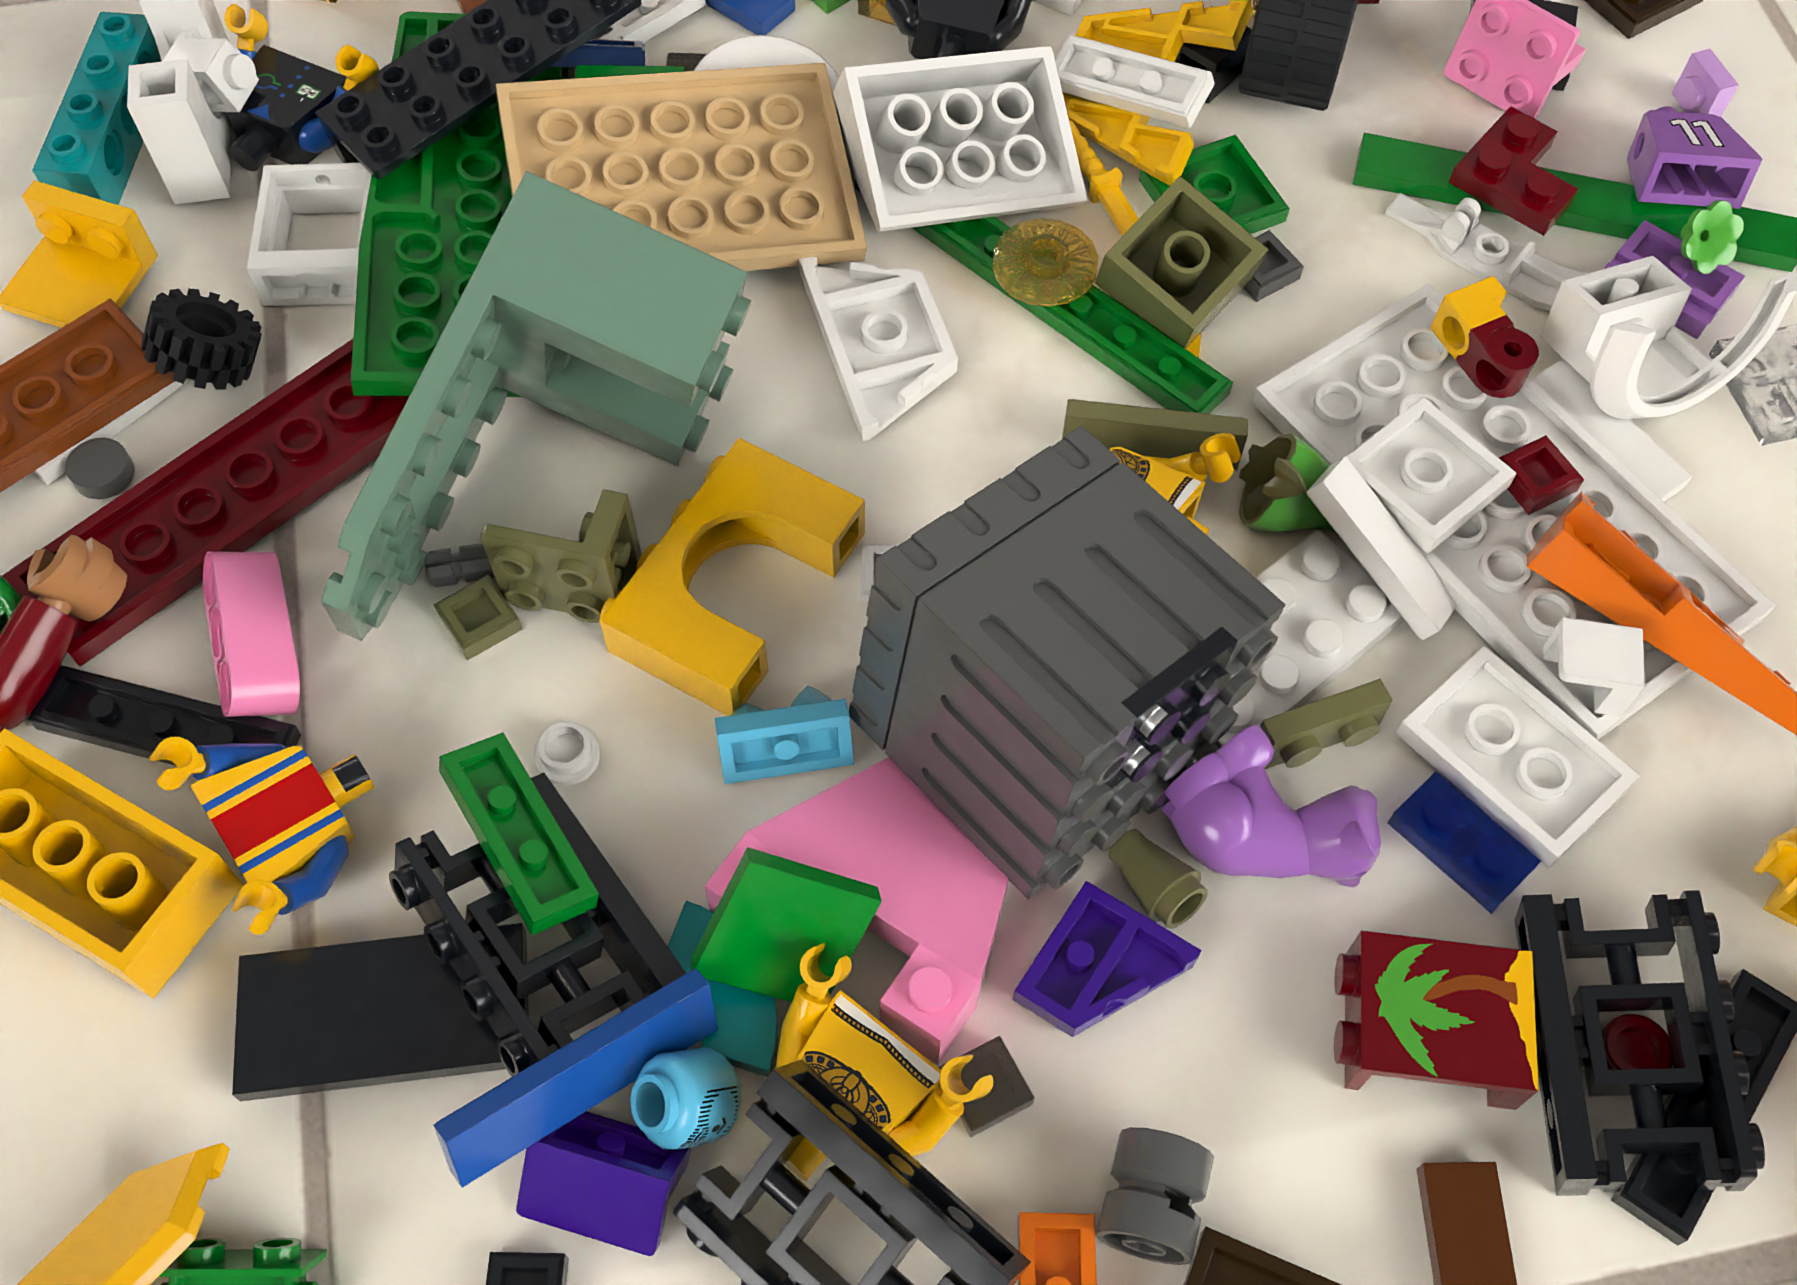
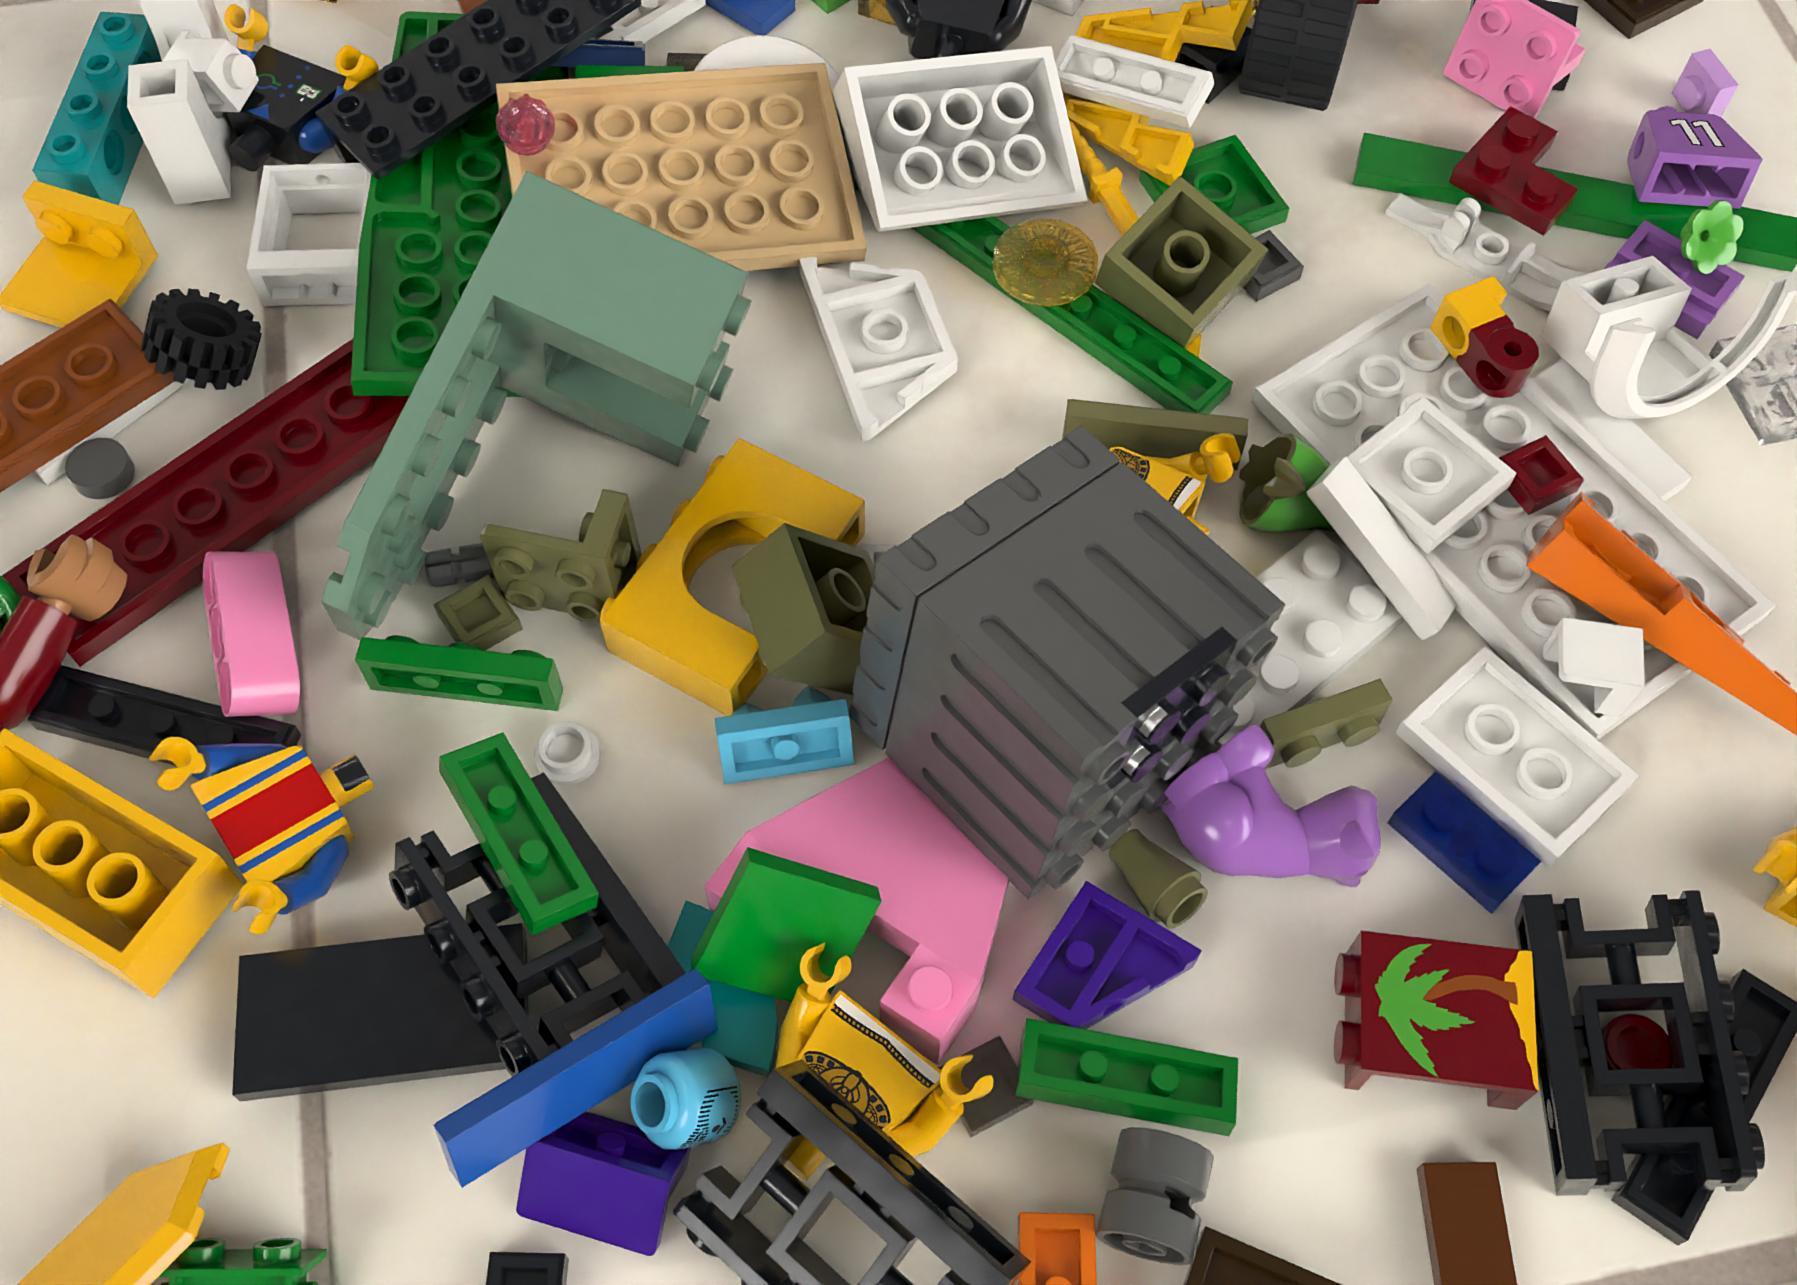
none -> green plate [355,635,563,711]
none -> clear pink plate [496,93,555,156]
none -> olive brick [731,523,876,695]
none -> green plate [1014,1018,1238,1137]

